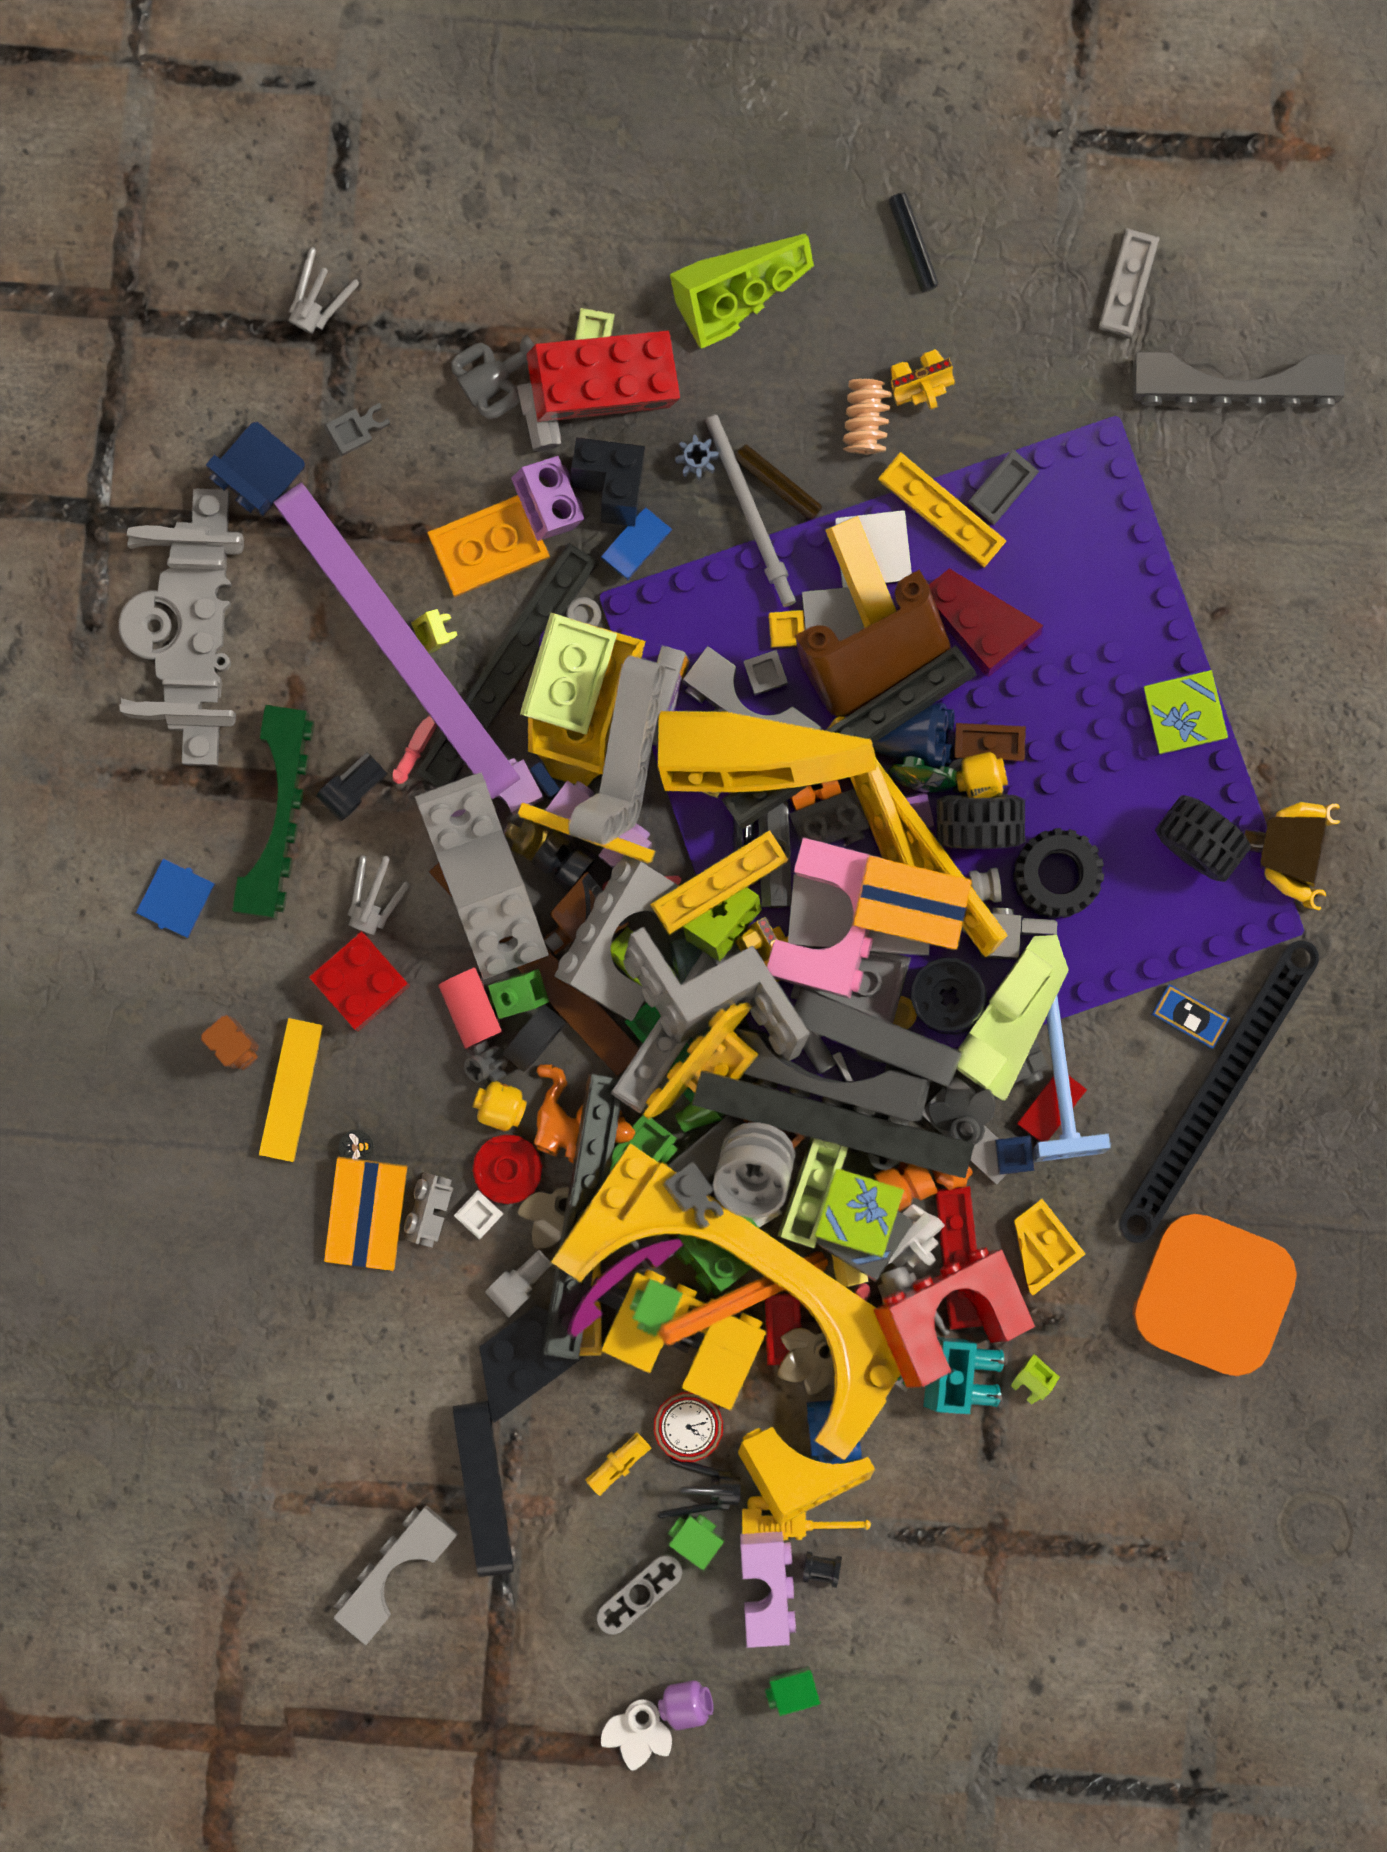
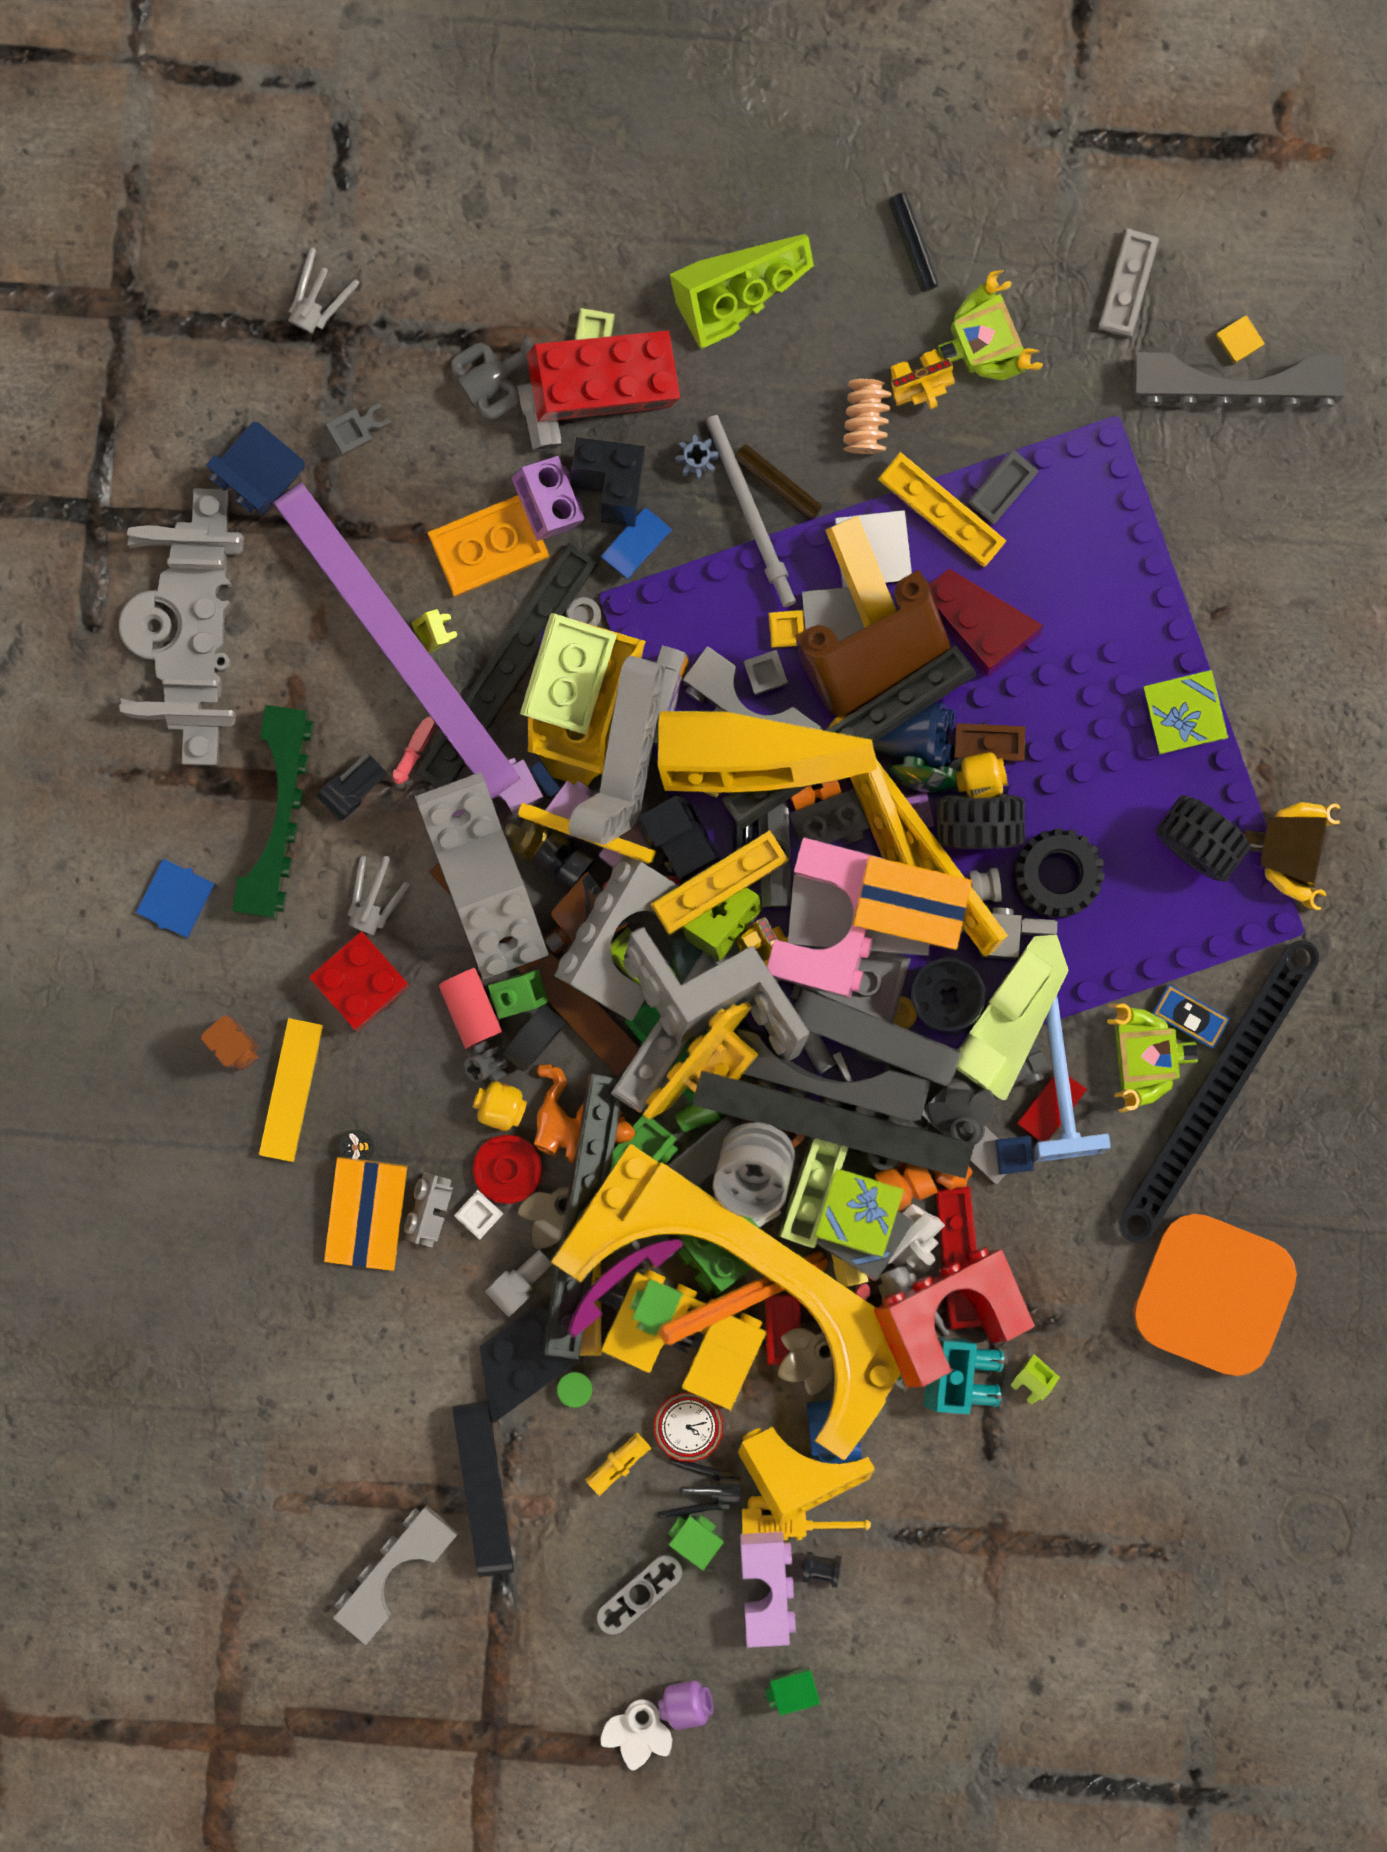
dark grey plate [663,1161,724,1229] -> none
yellow wing [1014,1199,1085,1296] -> none
none -> bright green tile [557,1372,593,1408]
none -> black brick [639,796,722,880]
none -> lime torso [938,270,1043,381]
none -> lime torso [1107,1004,1198,1113]
none -> yellow tile [1216,315,1265,364]

